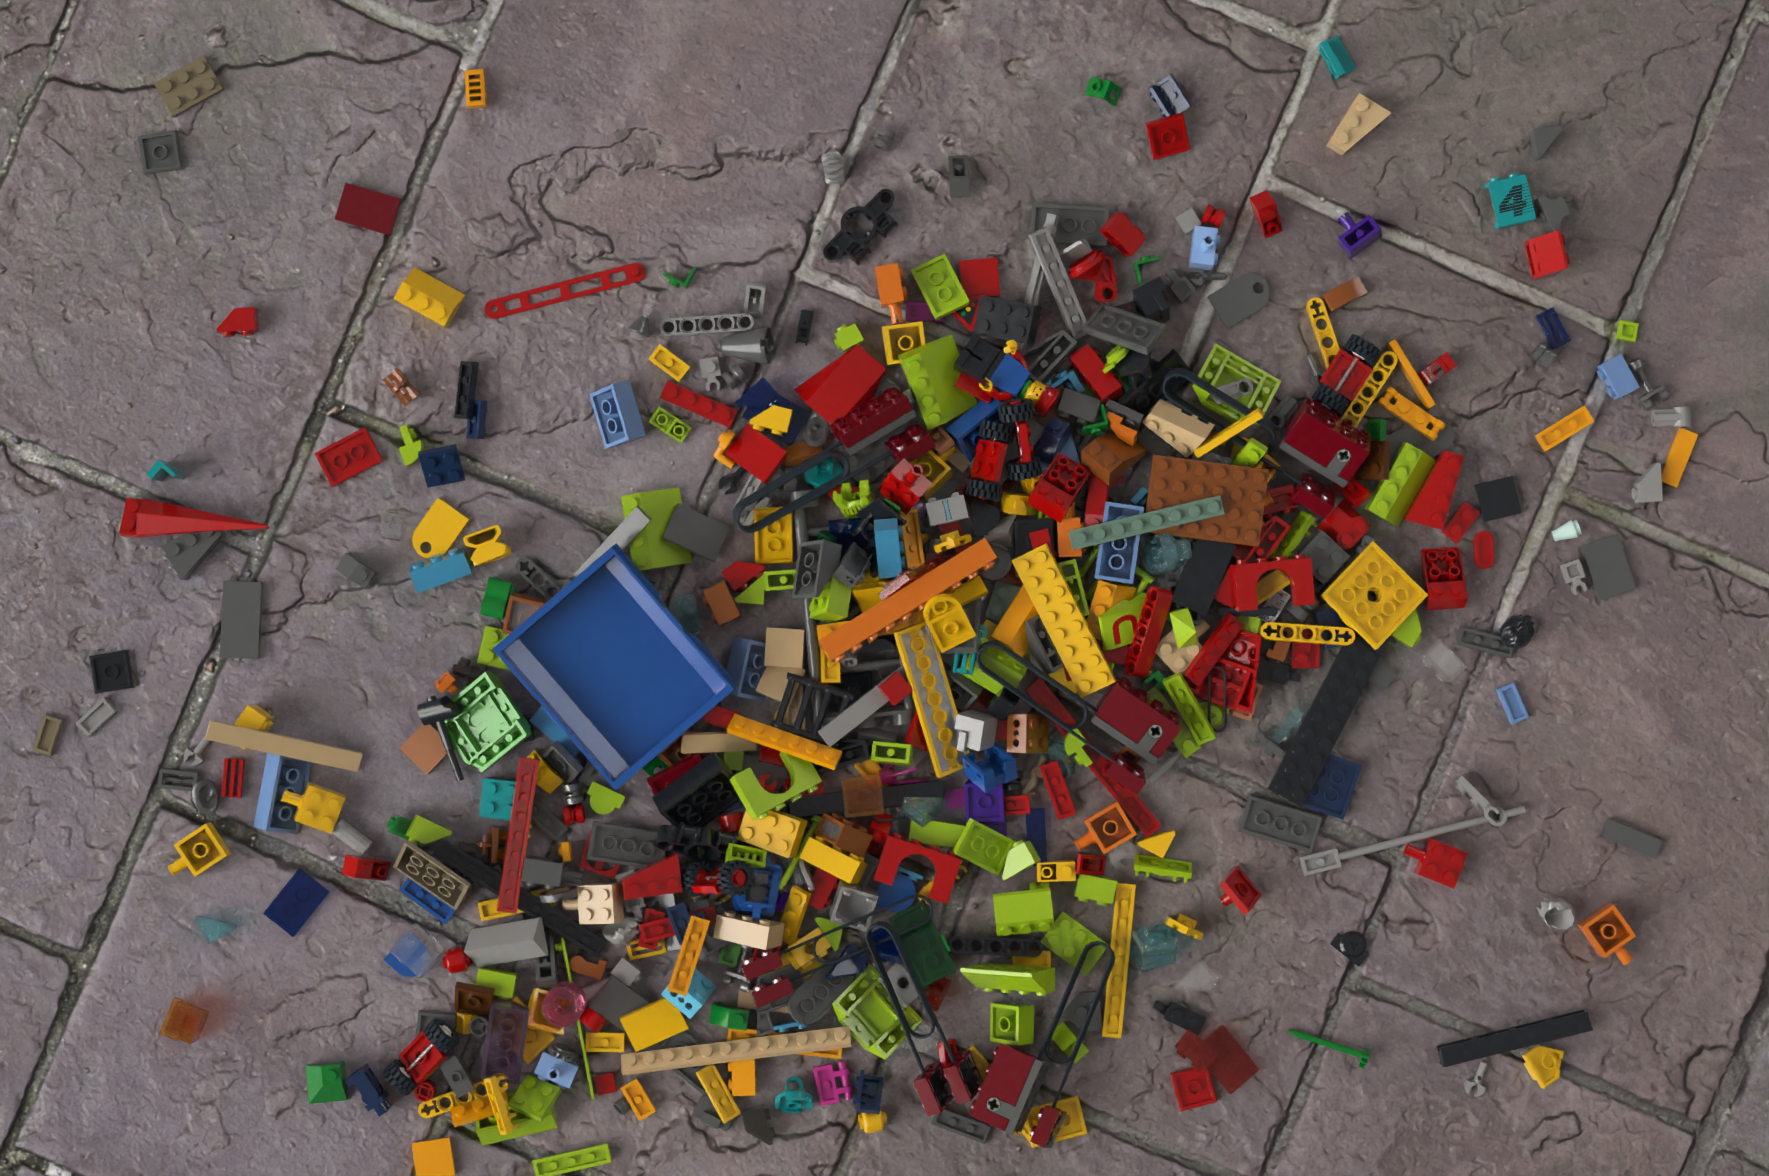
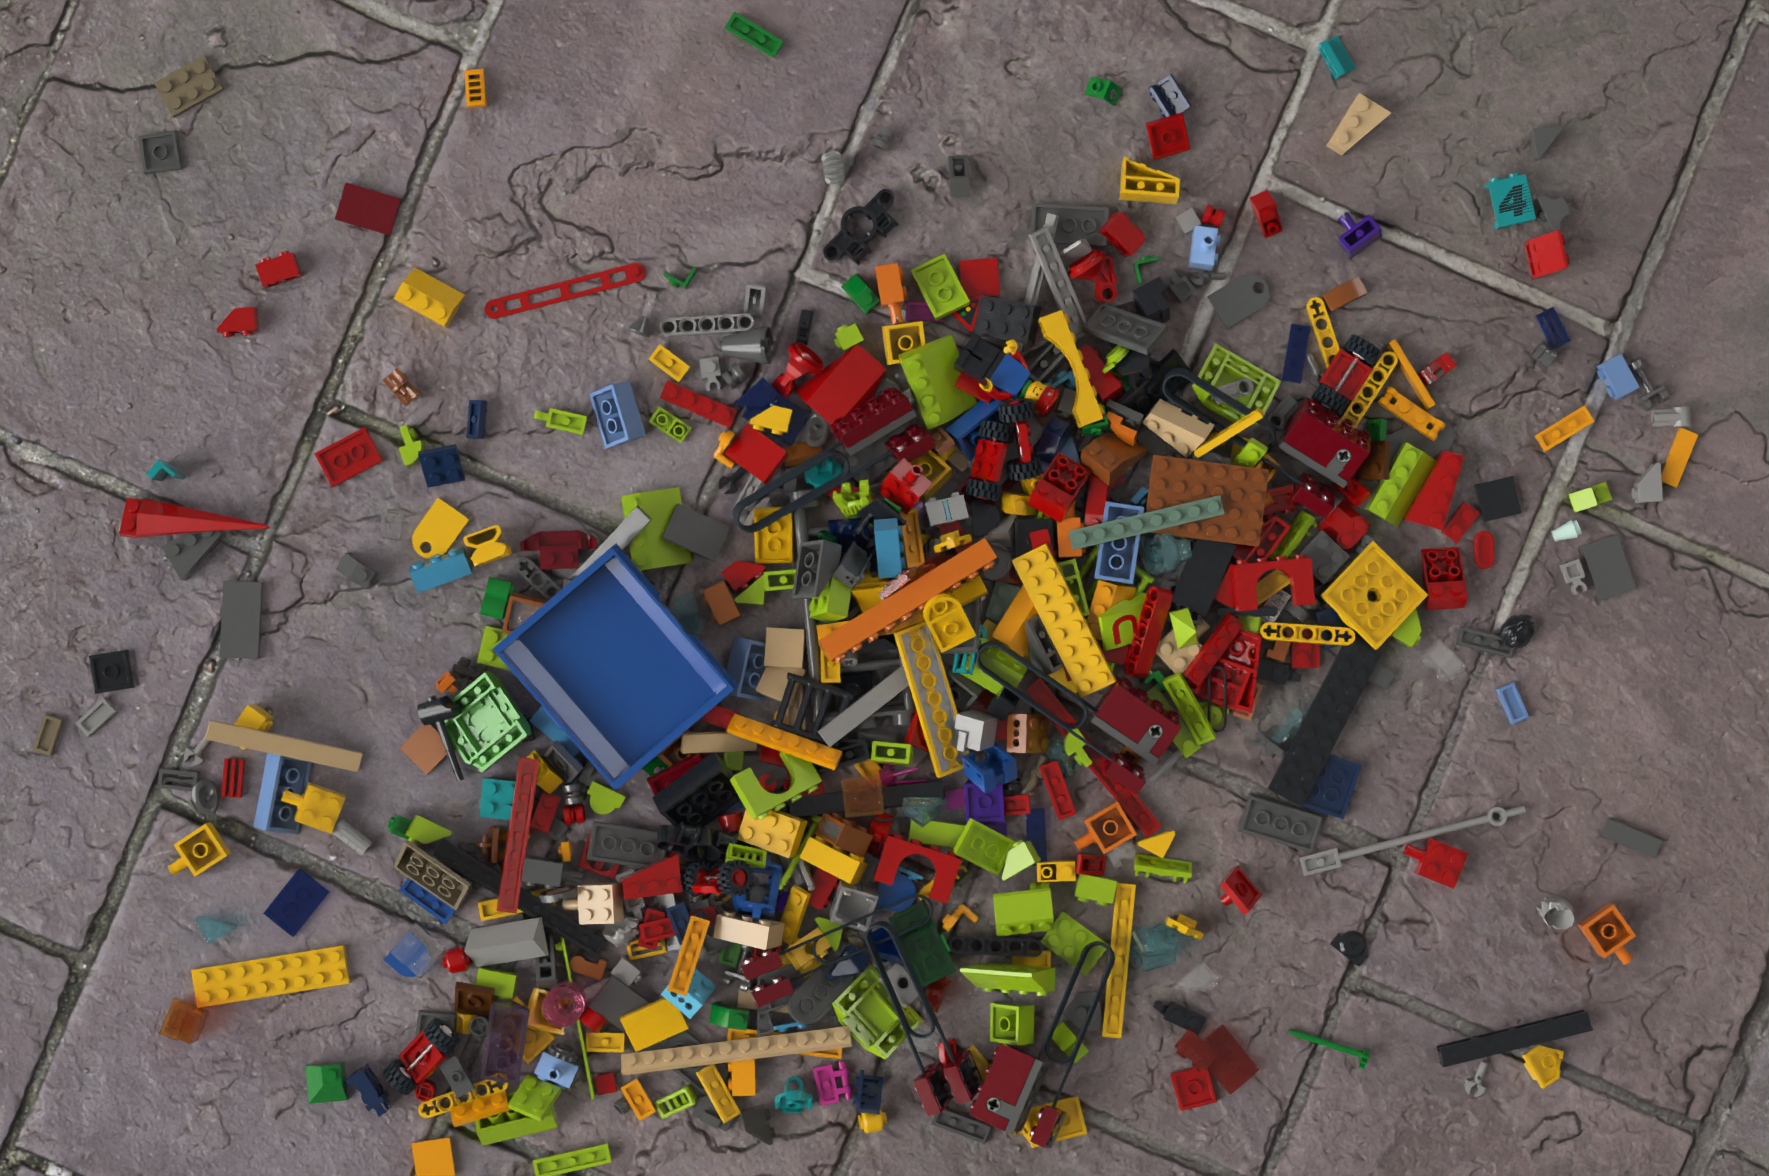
red slope [342,855,390,881] -> none
black tile [454,361,479,420] -> none
yellow plate [483,1076,520,1135] -> none
red piece [878,671,913,706] -> none
light grey plate [1455,776,1499,821] -> none
lime tile [1615,320,1639,343] -> none
none -> yellow piece [191,945,350,1008]
none -> red hinge [255,251,302,289]
none -> dark red plate [520,530,597,570]
none -> red plate [529,791,561,834]
none -> lime plate [534,408,588,436]
none -> lime slope [654,1084,699,1119]
none -> green plate [725,12,784,59]
none -> red piece [771,342,824,398]
none -> green slope [841,274,880,315]
none -> light orange plate [941,904,979,932]
none -> yellow arch [1037,310,1104,428]
none -> yellow wedge [1119,156,1180,204]
none -> clear blue tile [1281,324,1310,384]
none -> lime slope [1568,482,1612,512]

